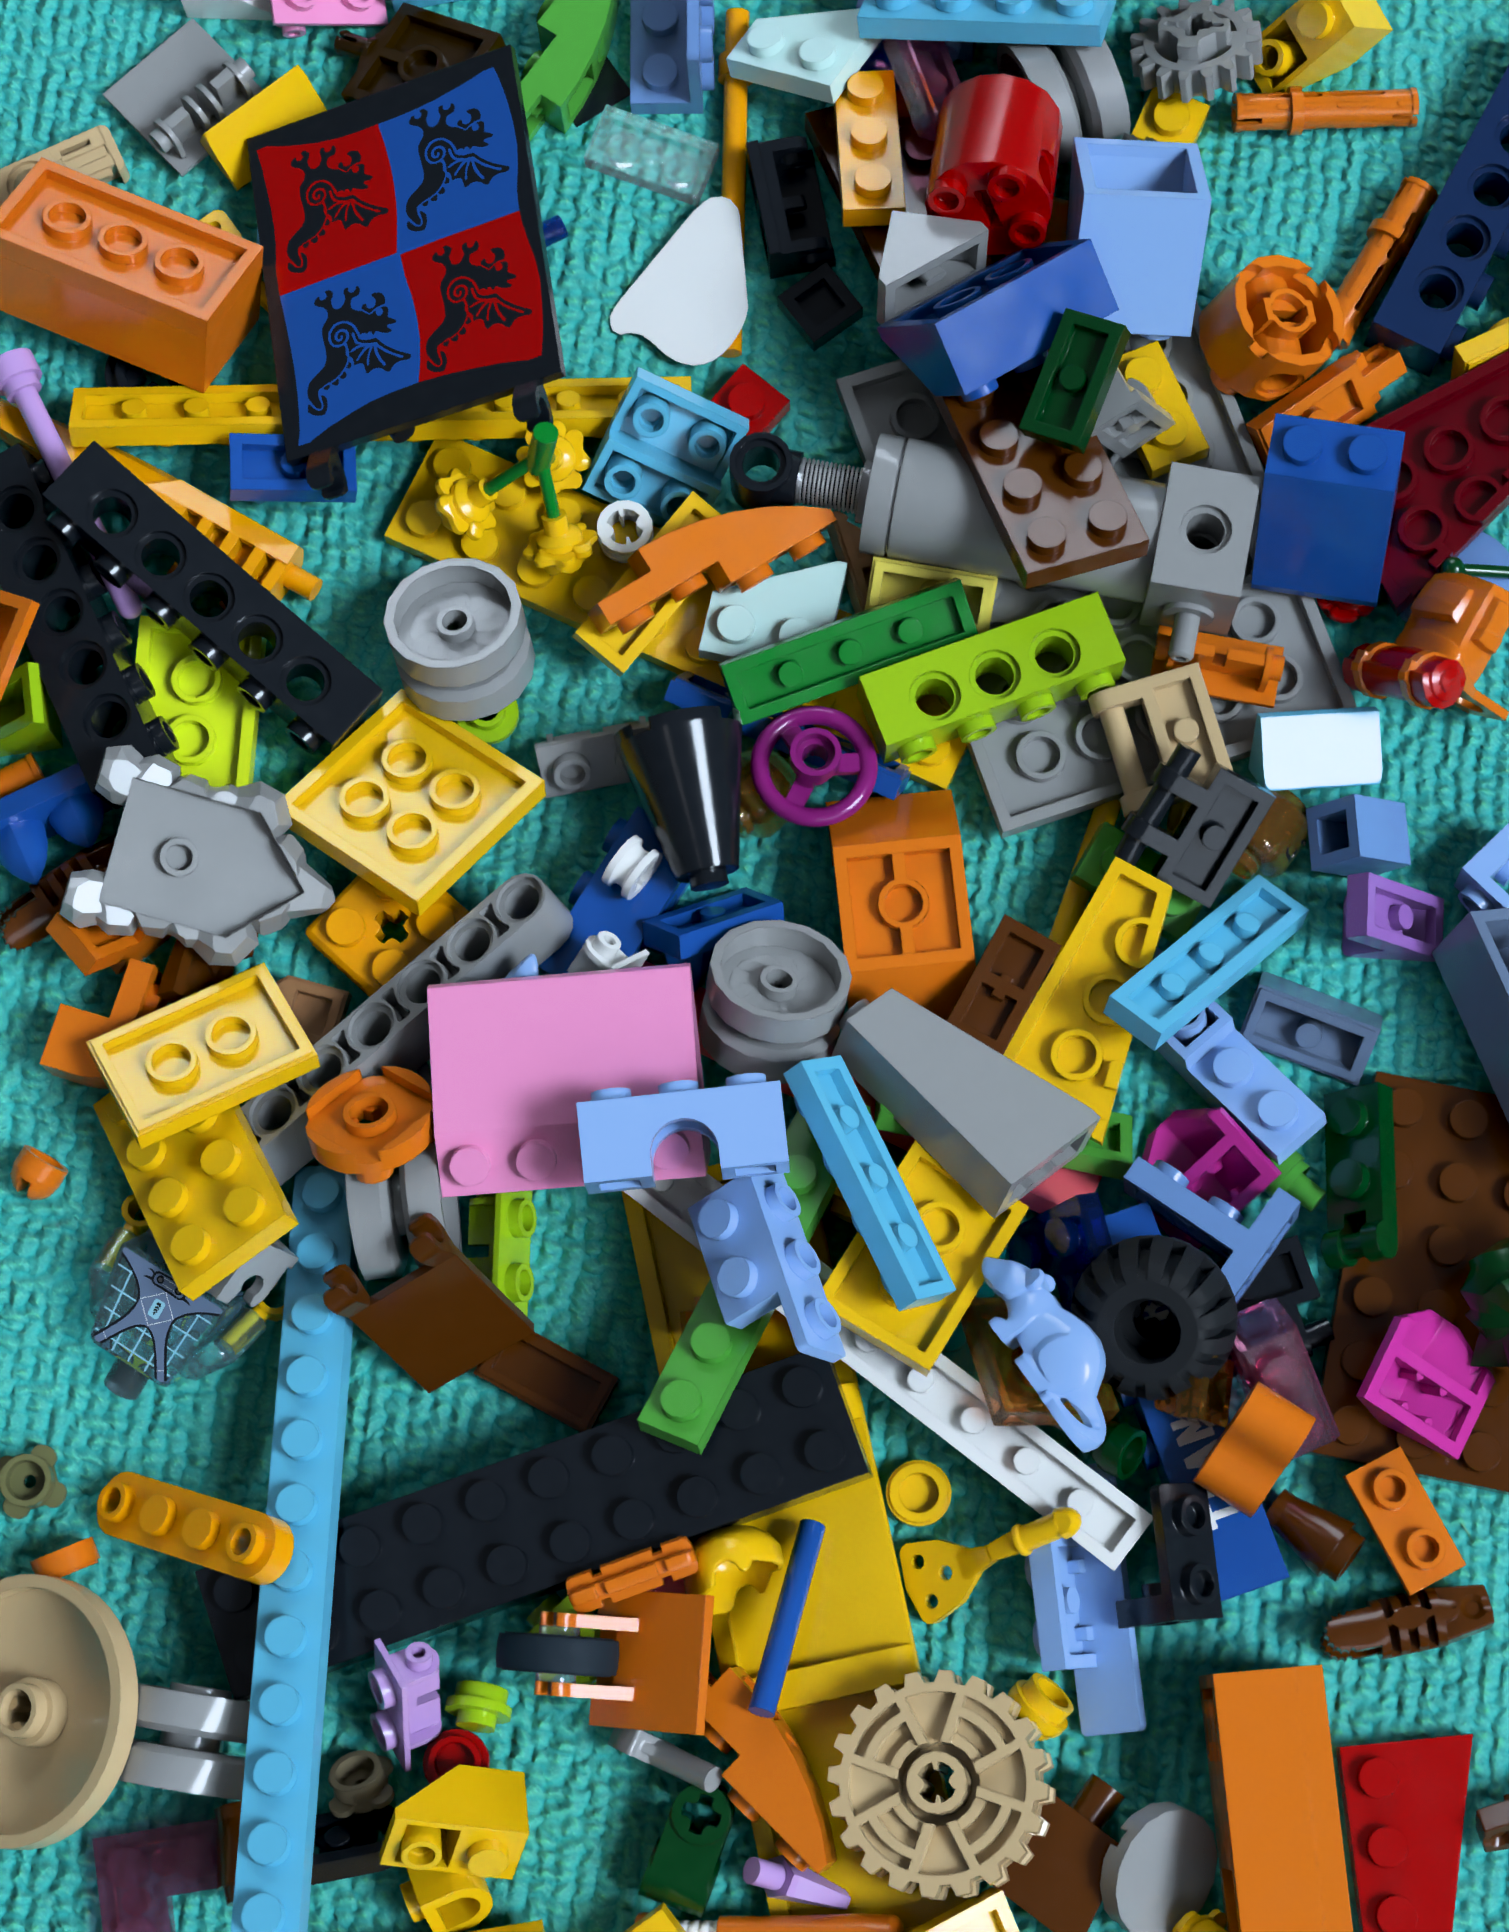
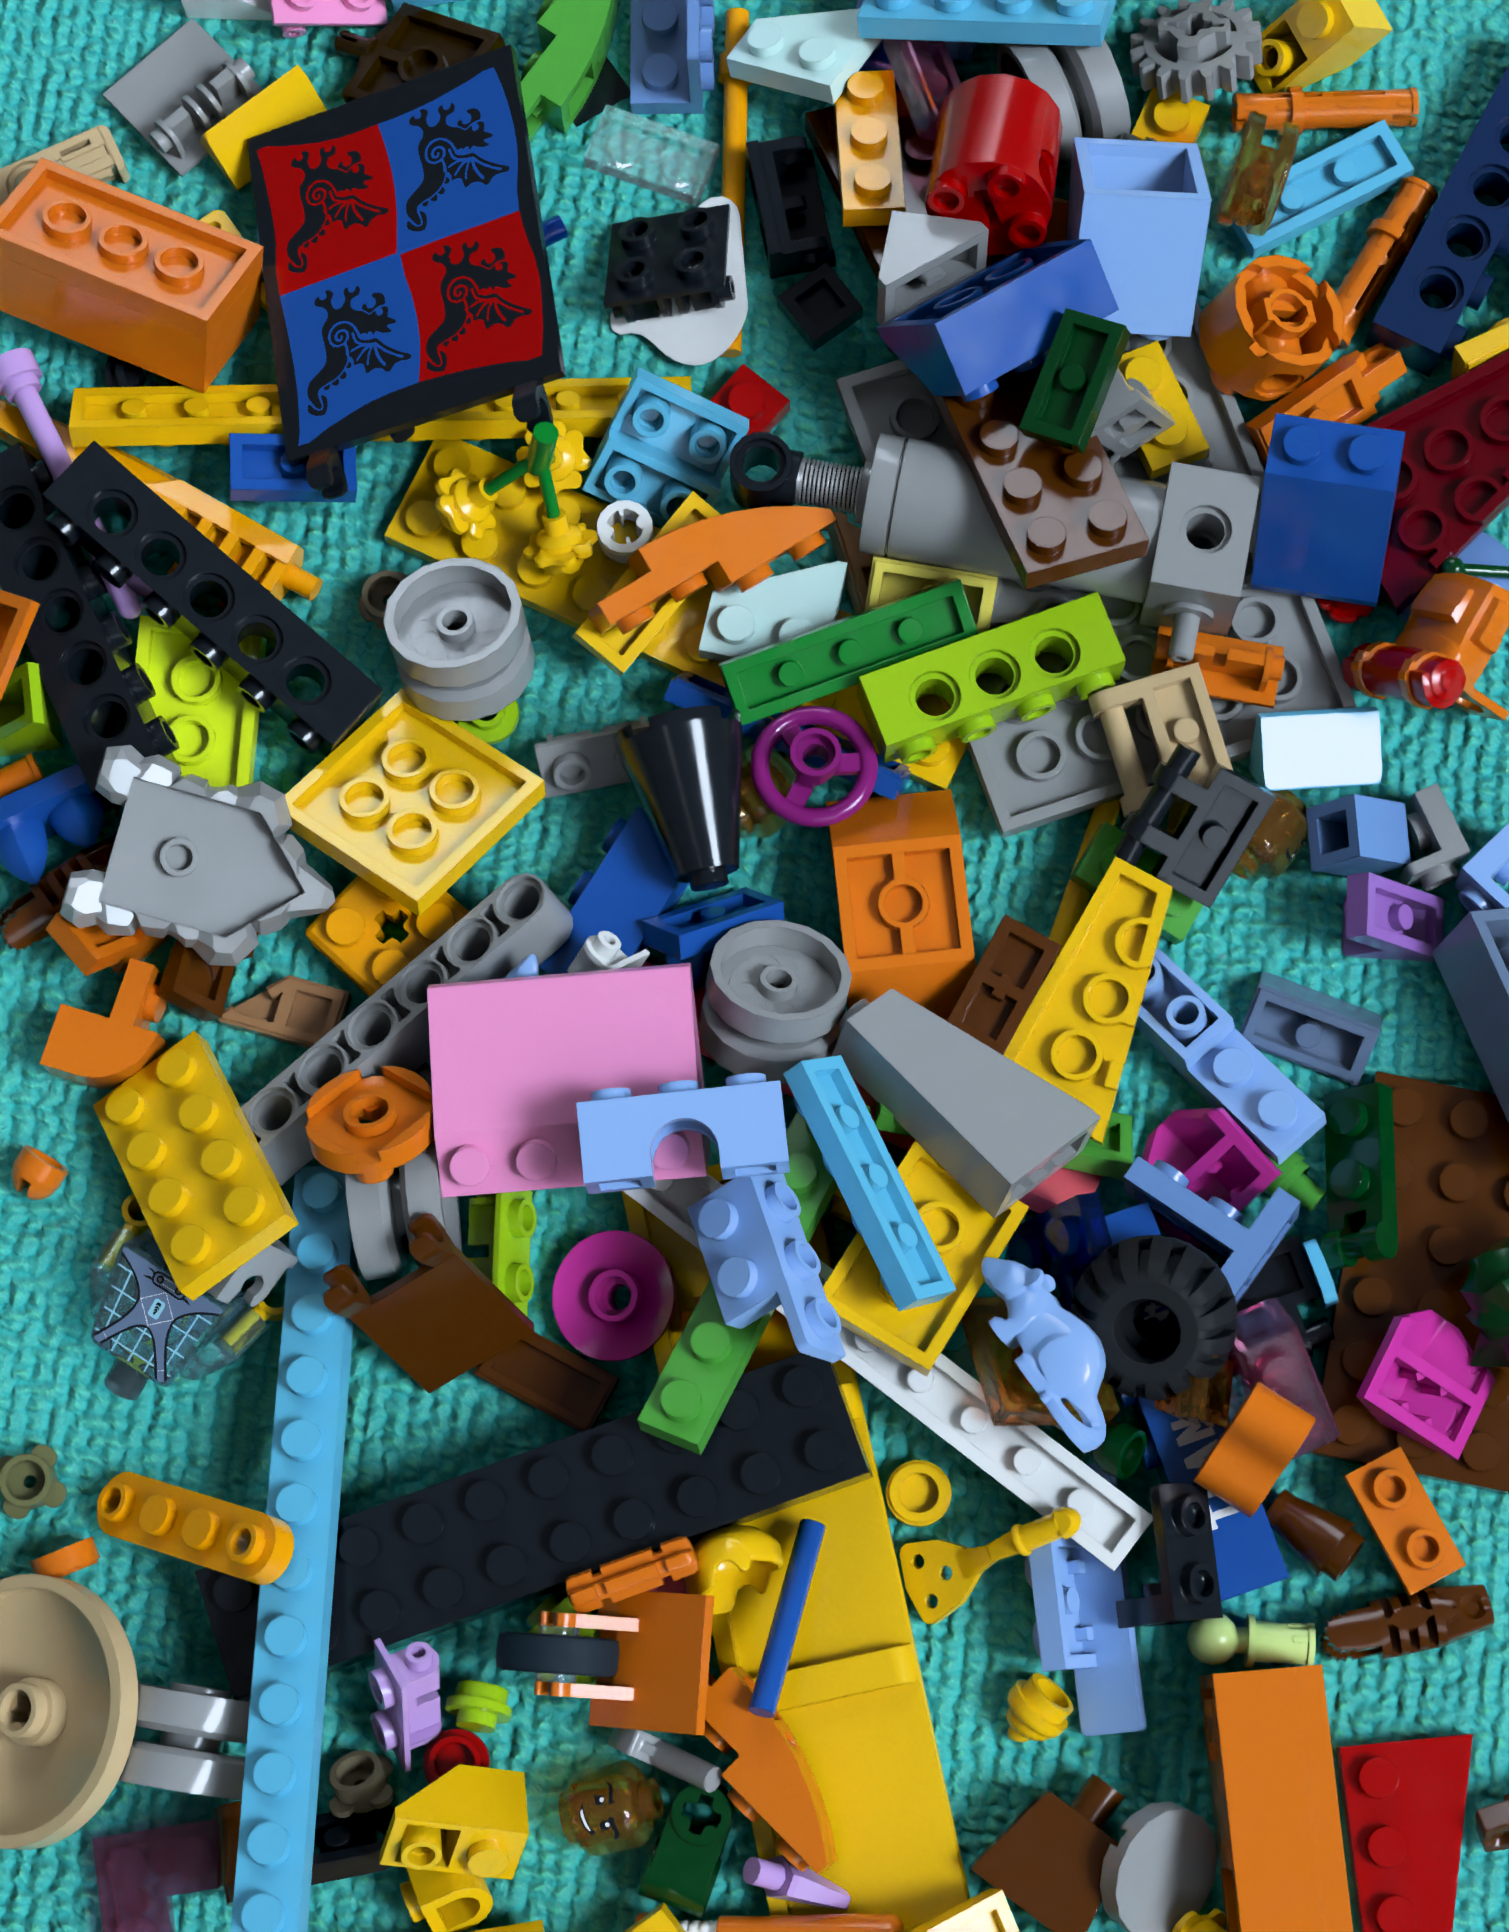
yellow tile [86,962,320,1149] -> none
white bush [602,835,663,900] -> none
tan piece [827,1670,1056,1901] -> none
medium azure plate [1103,874,1309,1051] -> none
none -> dark tan plate [358,570,408,630]
none -> dark pink dish [552,1230,677,1361]
none -> clear orange head [559,1760,663,1857]
none -> black hinge [604,204,735,323]
none -> yellowish green pin [1186,1614,1316,1668]
none -> clear orange head [1214,111,1300,237]
none -> medium azure plate [1222,119,1414,260]
none -> medium azure piece [1302,1239,1339,1309]
none -> light grey bracket [1398,783,1470,891]

